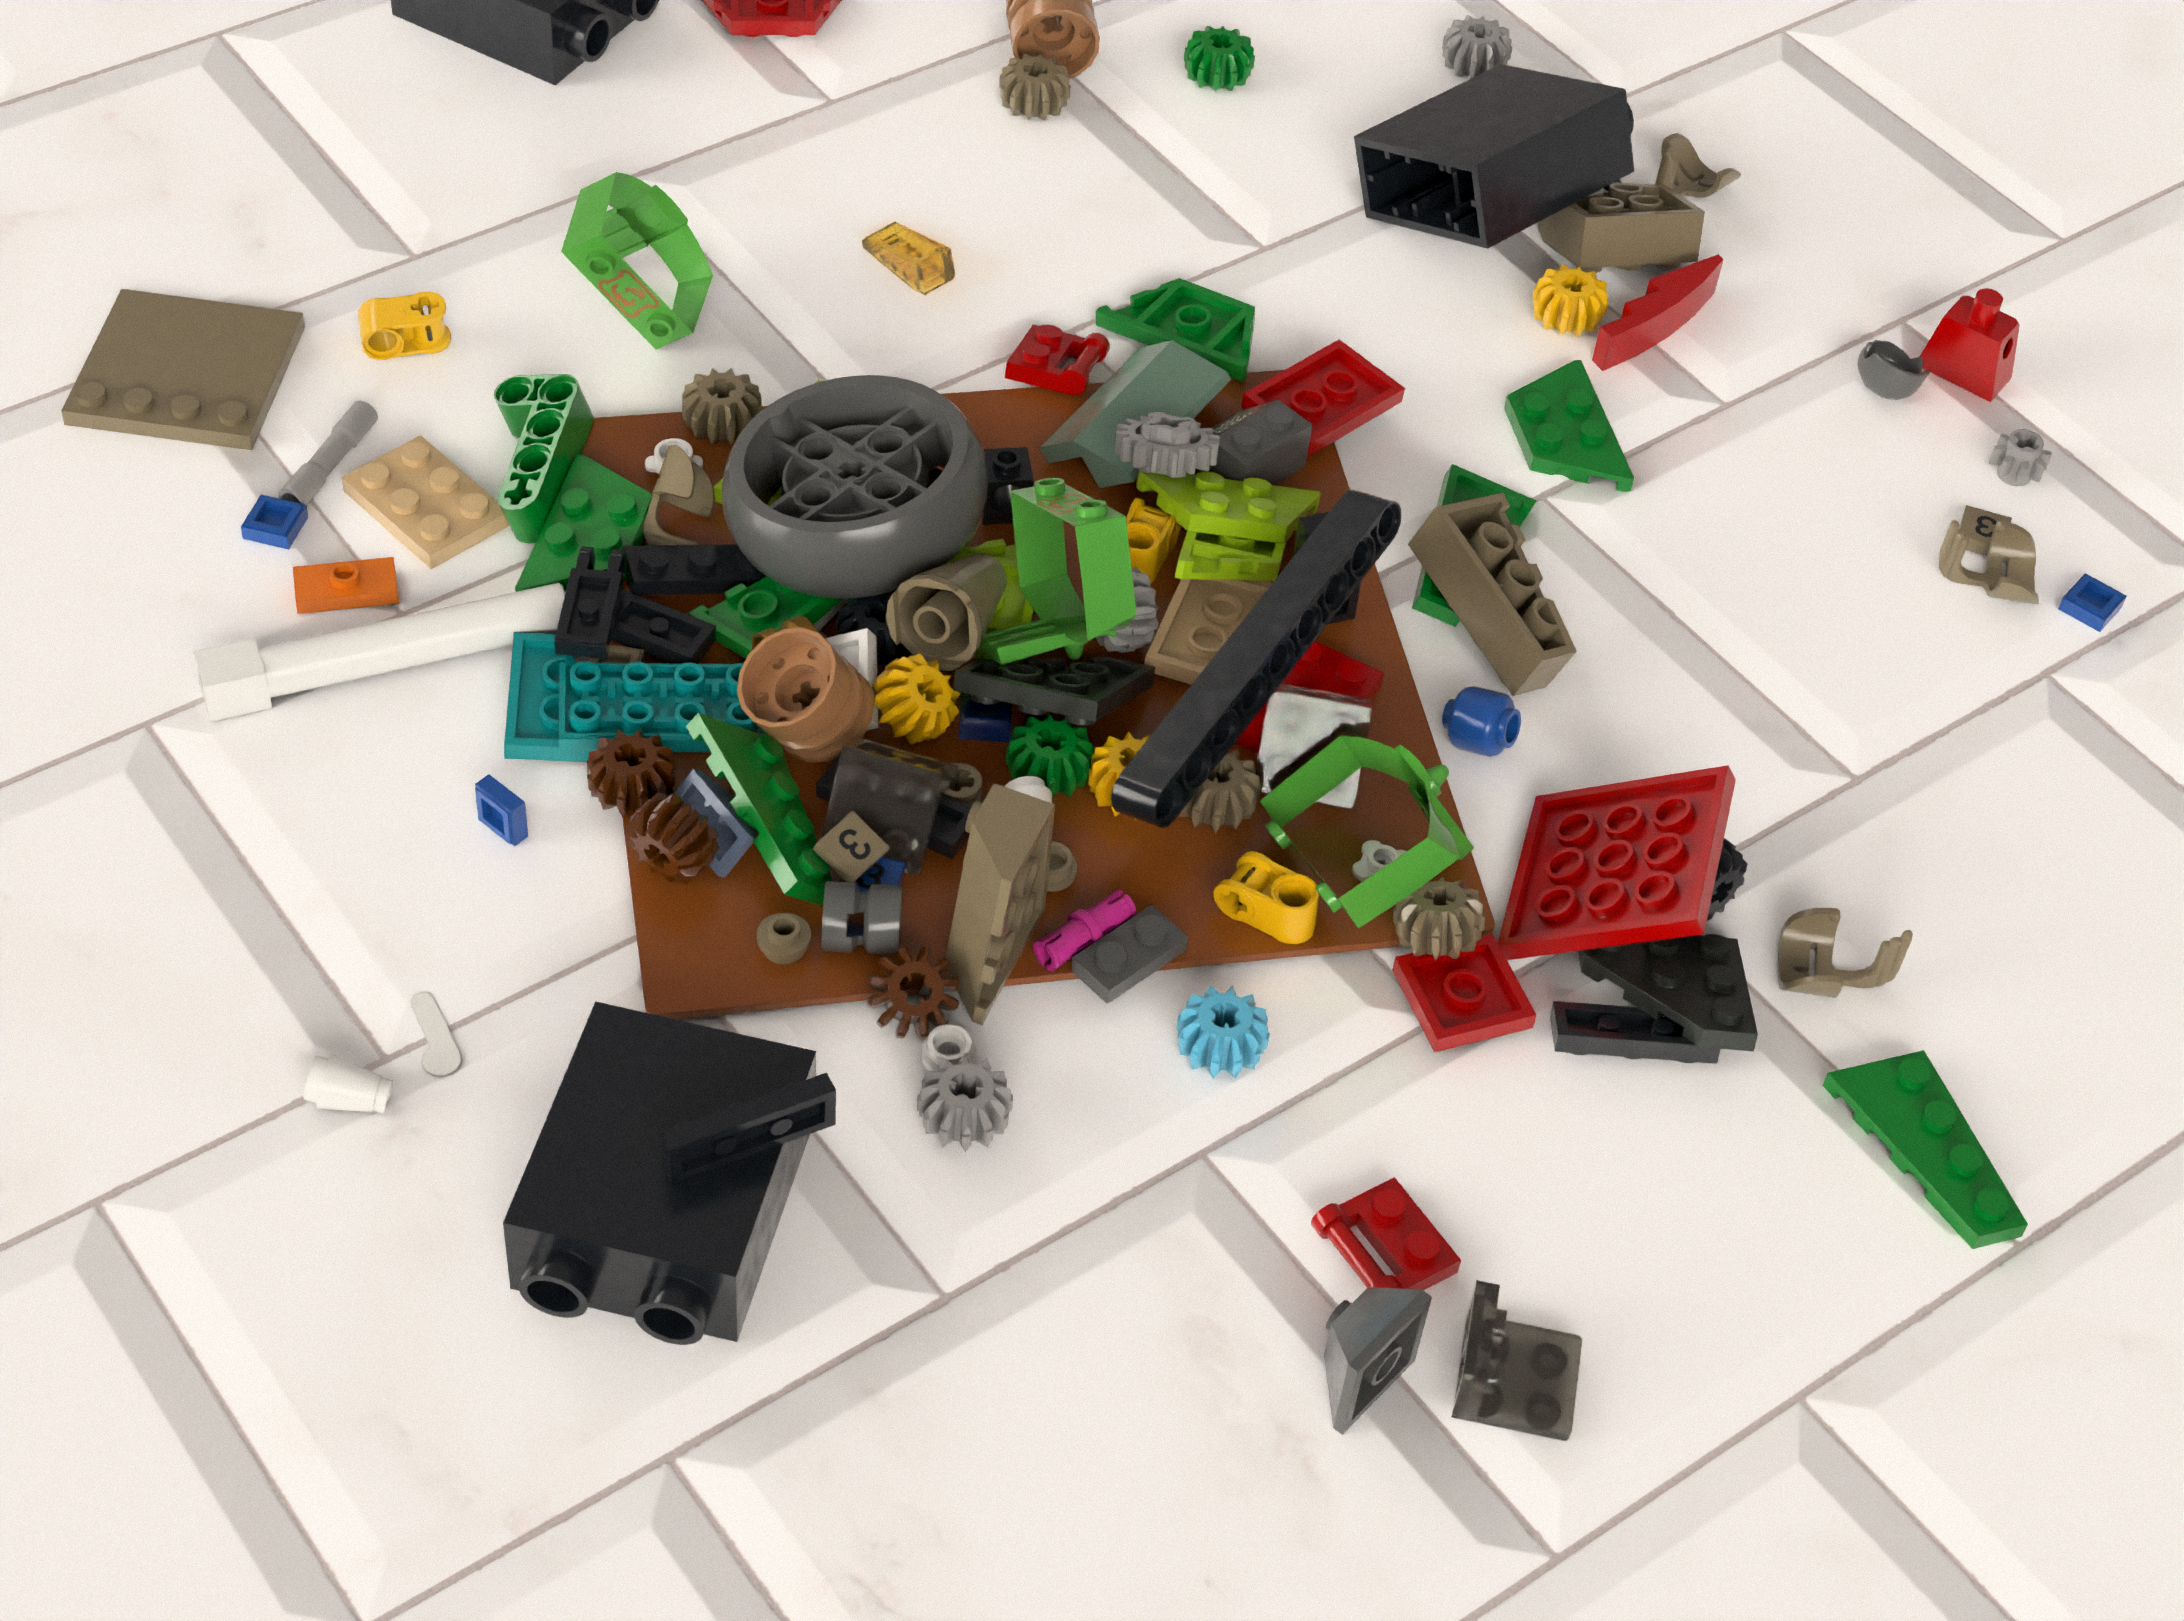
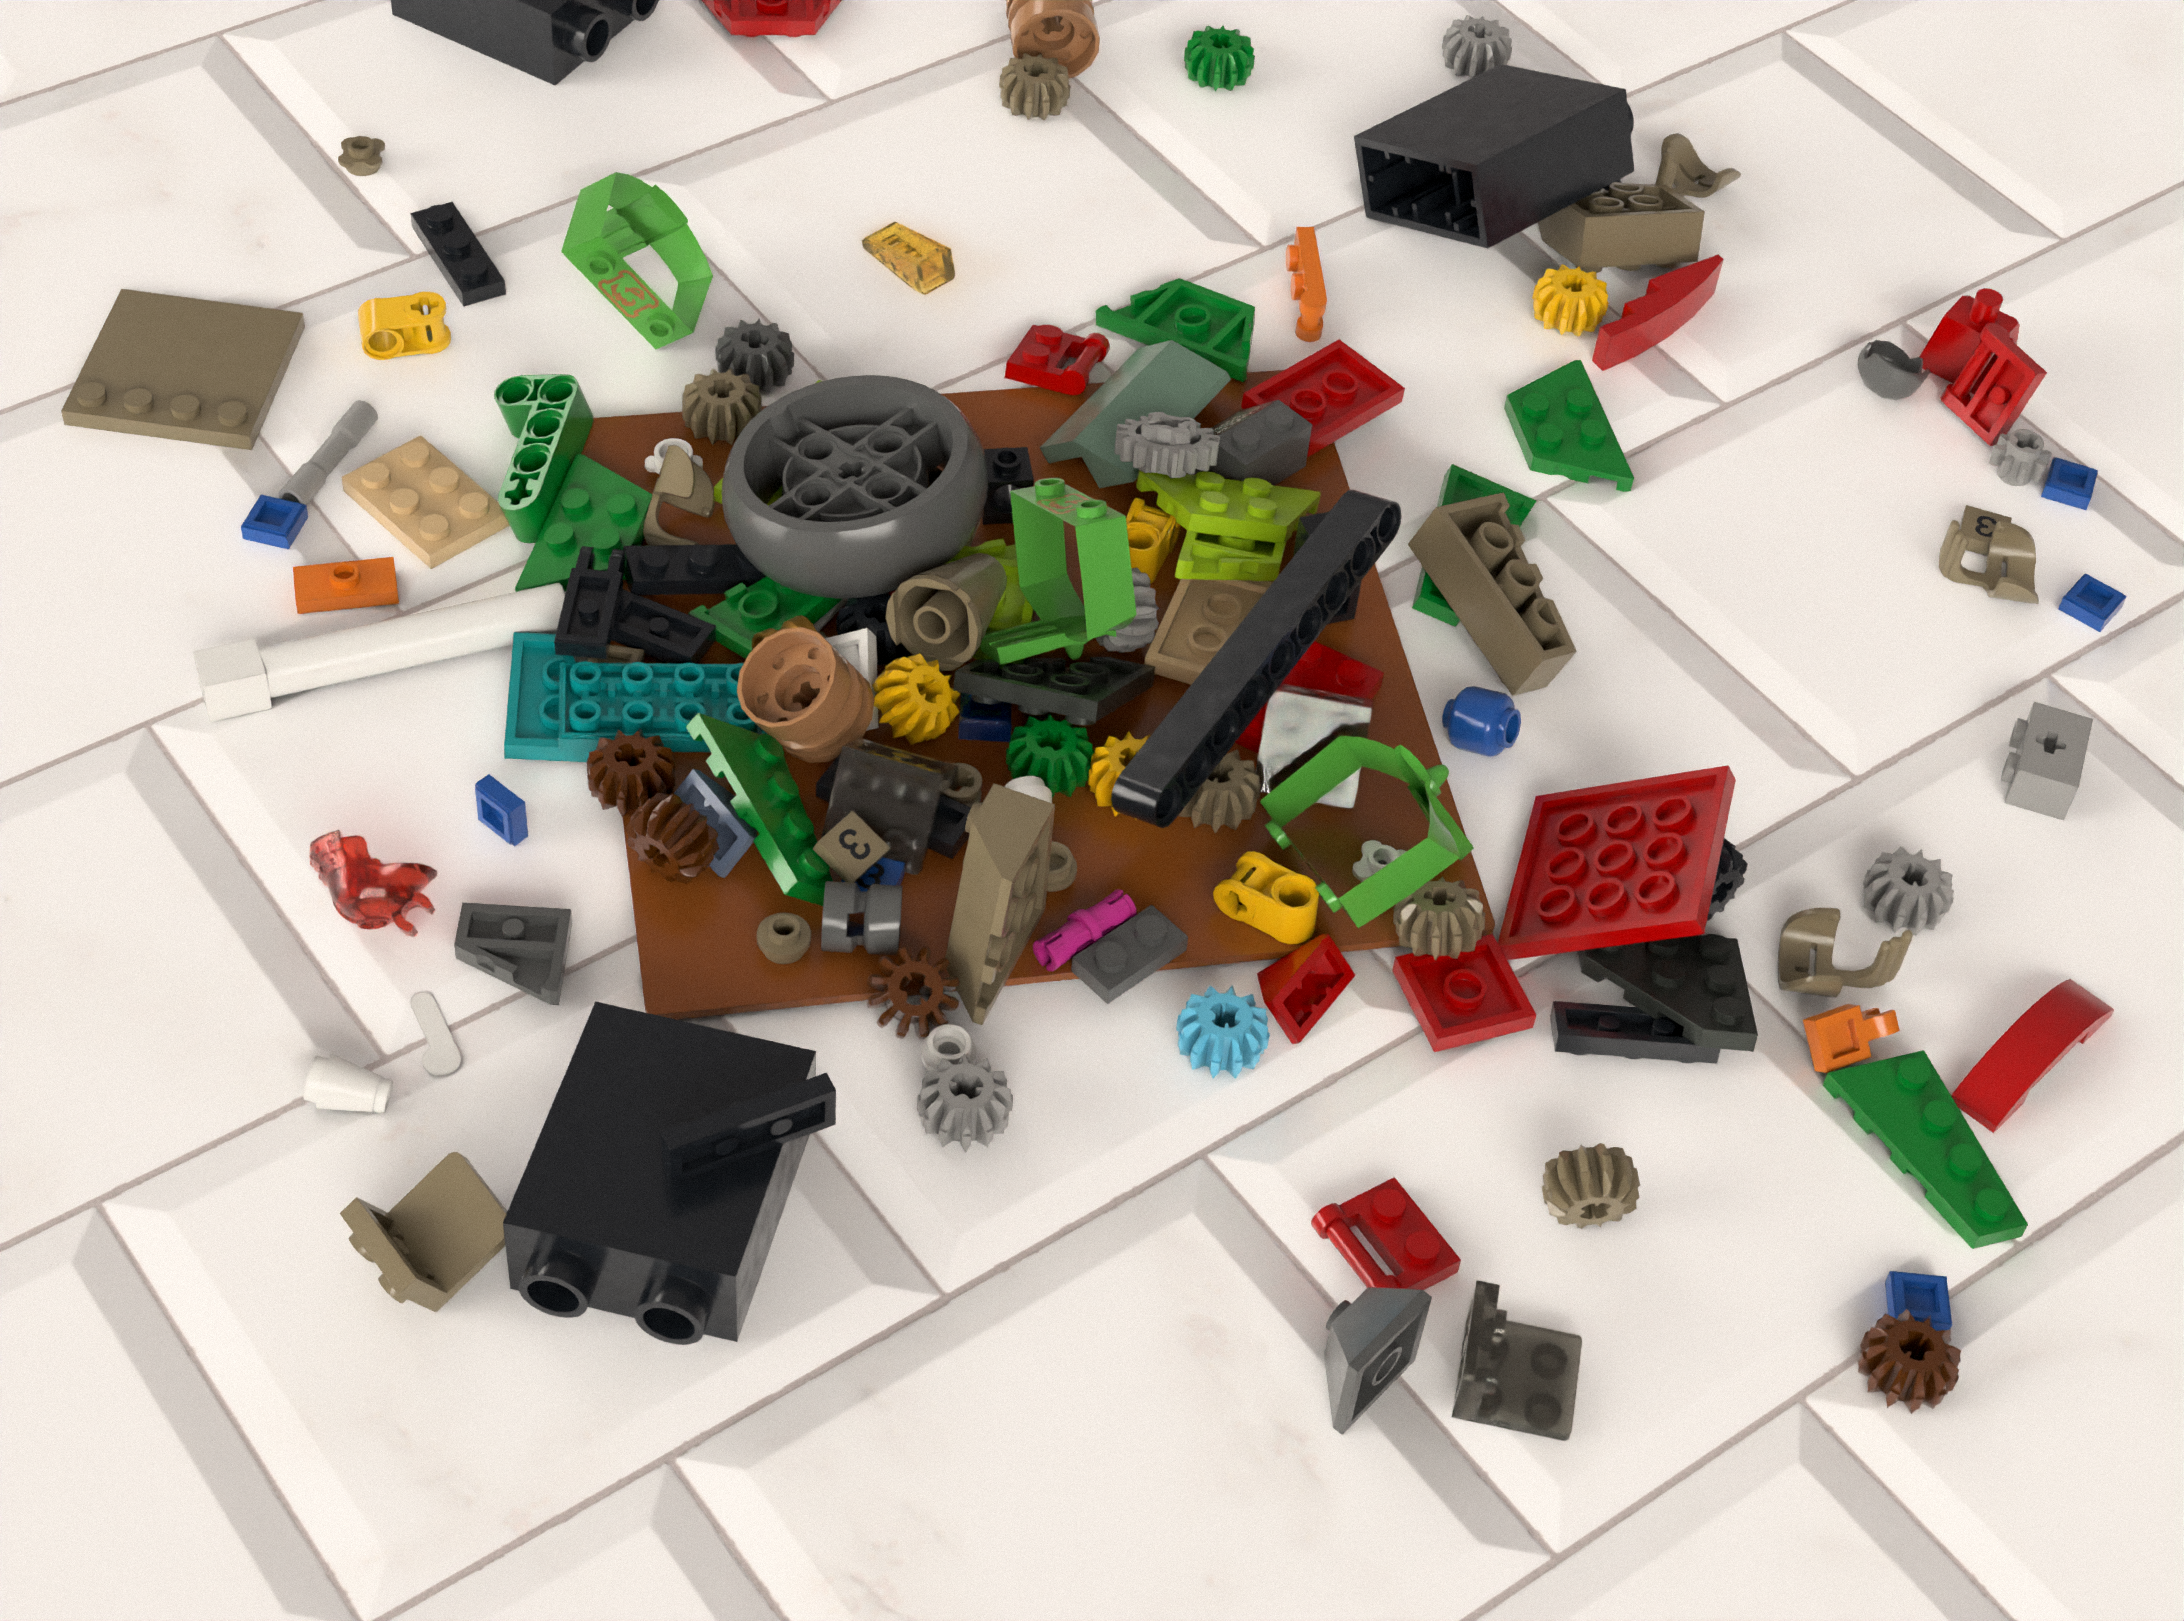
none -> clear red helmet [309,830,437,937]
none -> dark tan plate [338,136,385,176]
none -> dark tan bracket [339,1152,507,1313]
none -> black plate [410,202,506,307]
none -> dark grey wing [454,902,572,1005]
none -> dark grey gear [715,319,794,394]
none -> red slope [1256,934,1355,1044]
none -> orange plate [1286,227,1327,342]
none -> dark tan gear [1541,1143,1640,1229]
none -> orange plate [1803,1004,1900,1073]
none -> reddish brown gear [1858,1309,1961,1414]
none -> light grey gear [1863,846,1954,936]
none -> blue tile [1885,1271,1952,1331]
none -> red plate [1940,323,2047,446]
none -> red slope [1951,979,2115,1133]
none -> light grey brick [2001,702,2093,821]
none -> blue tile [2041,457,2098,510]

